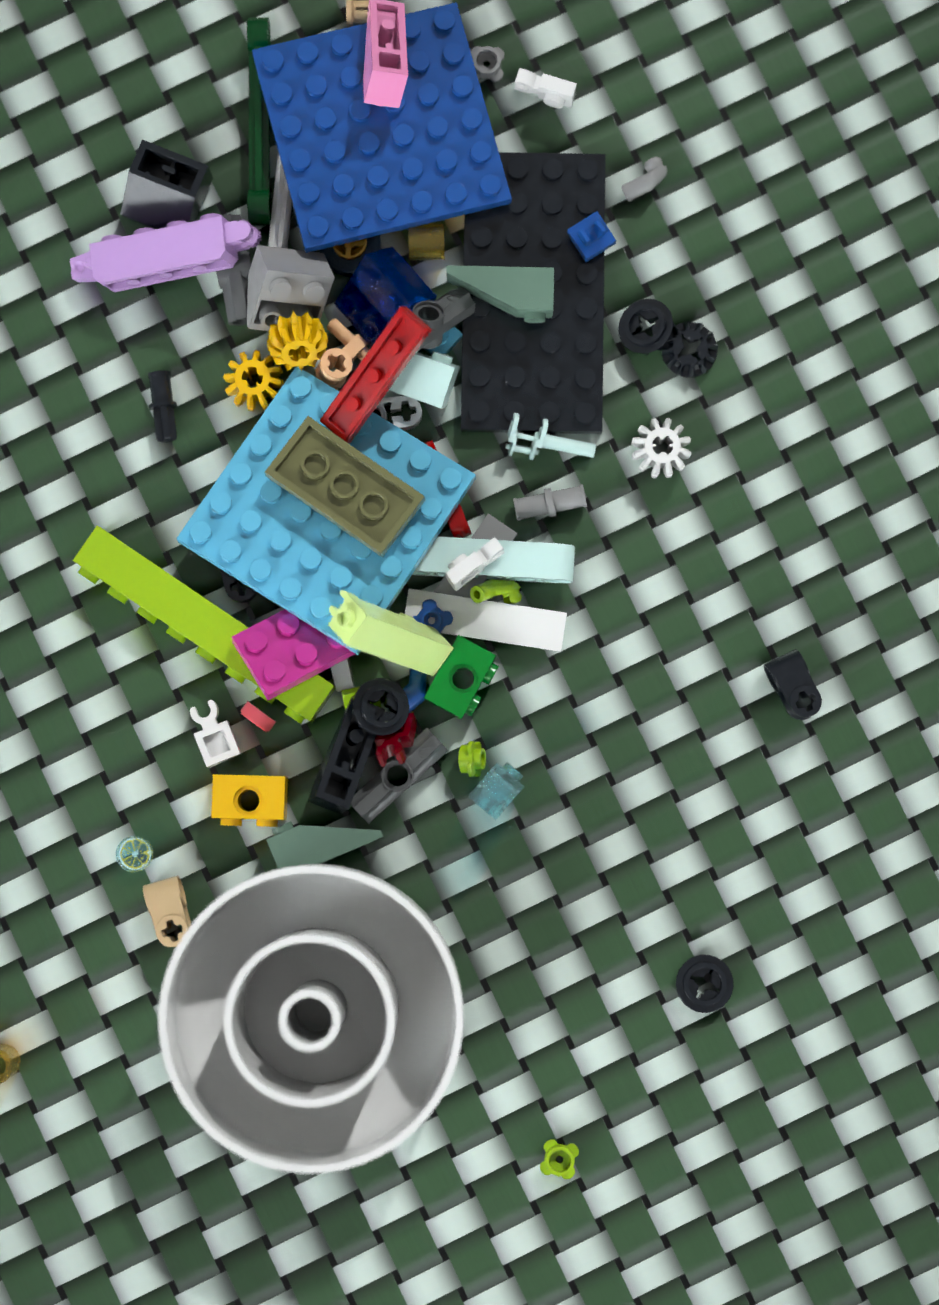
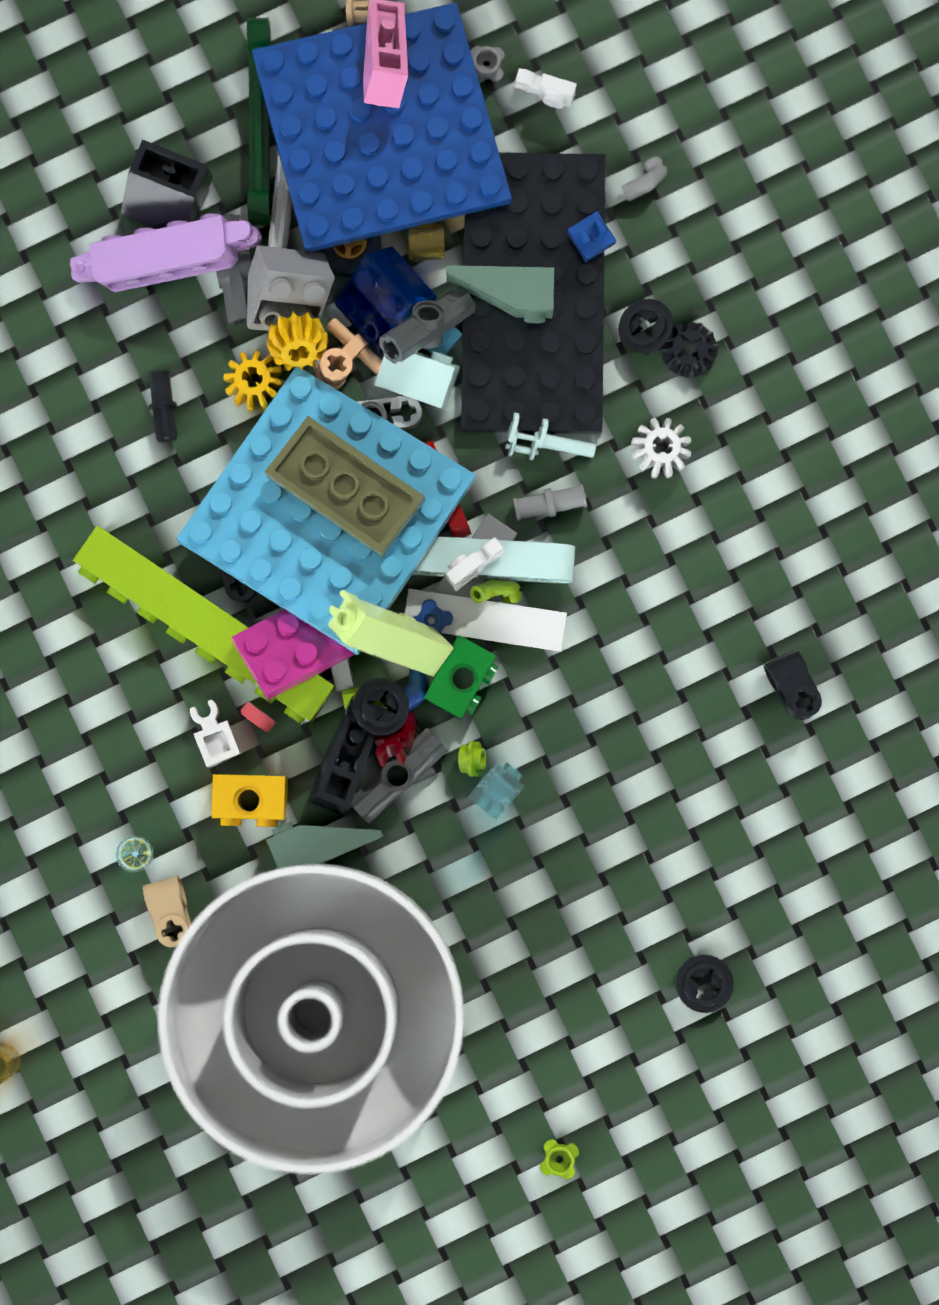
red tile [319,306,432,443] -> none

